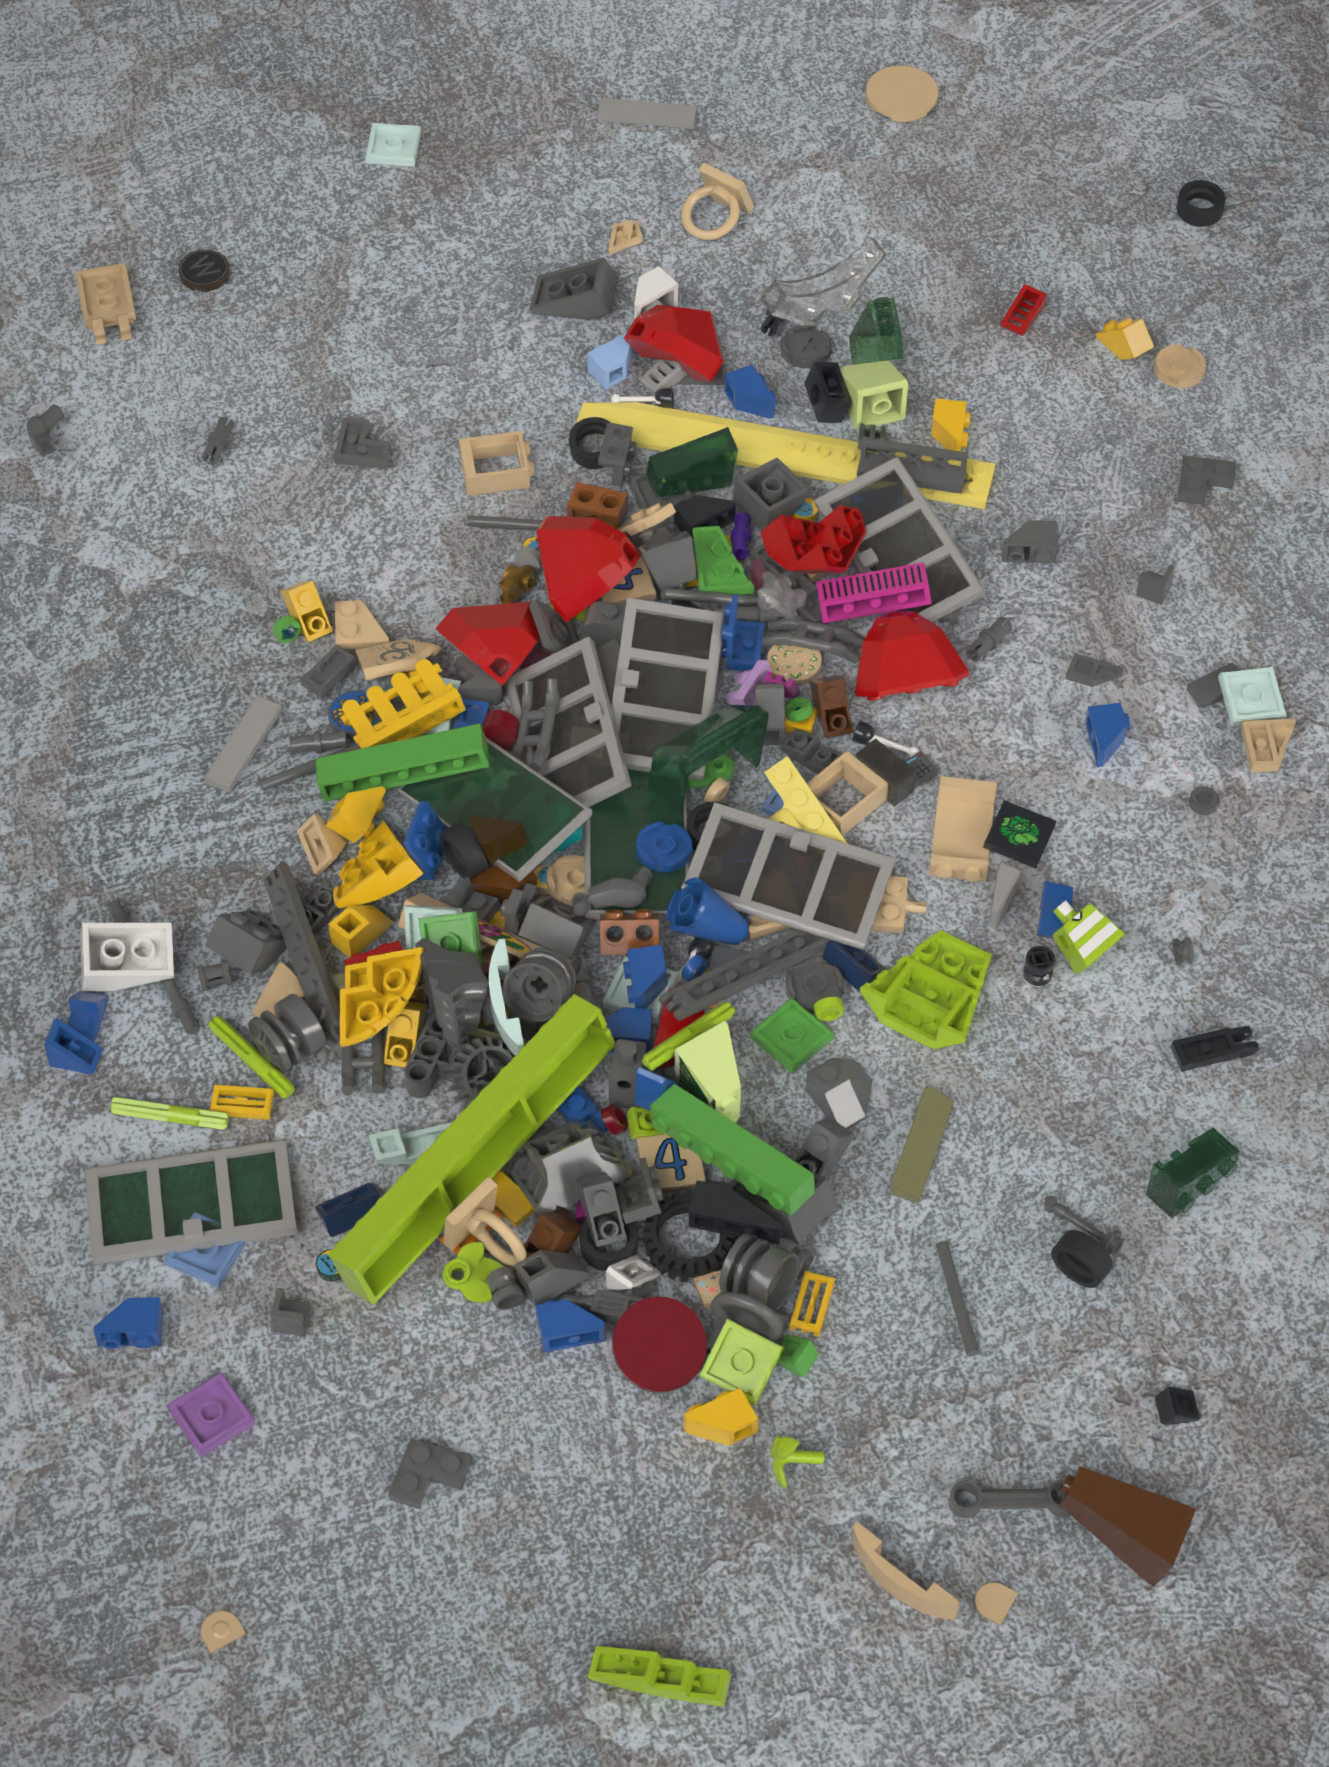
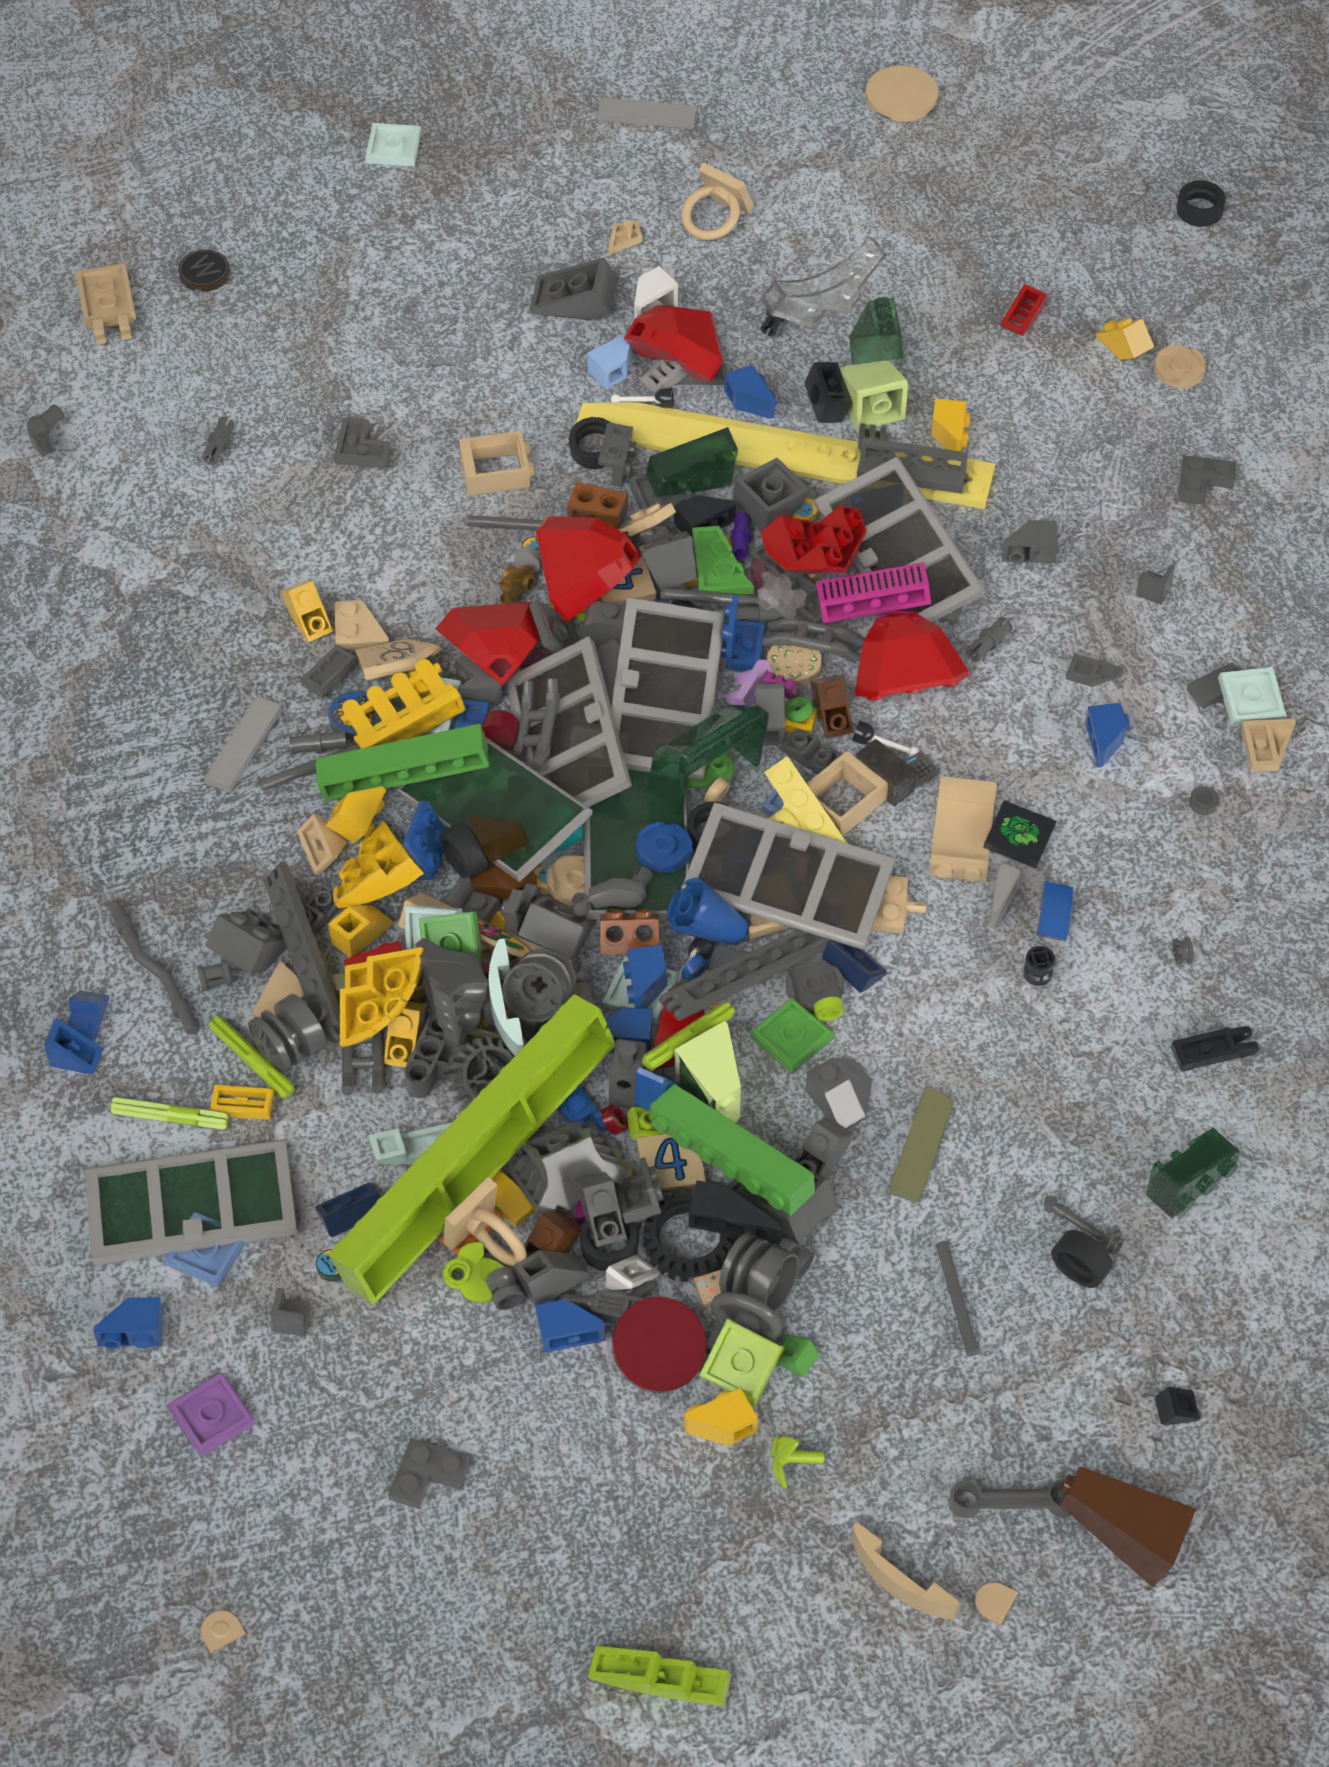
white slope [80,923,174,991] -> none
bright green tile [273,615,301,643] -> none
dark grey tile [780,325,831,368] -> none
yellow tile [789,1271,835,1337] -> none
lime wedge [860,930,992,1050] -> none
lime torso [1053,900,1125,975] -> none

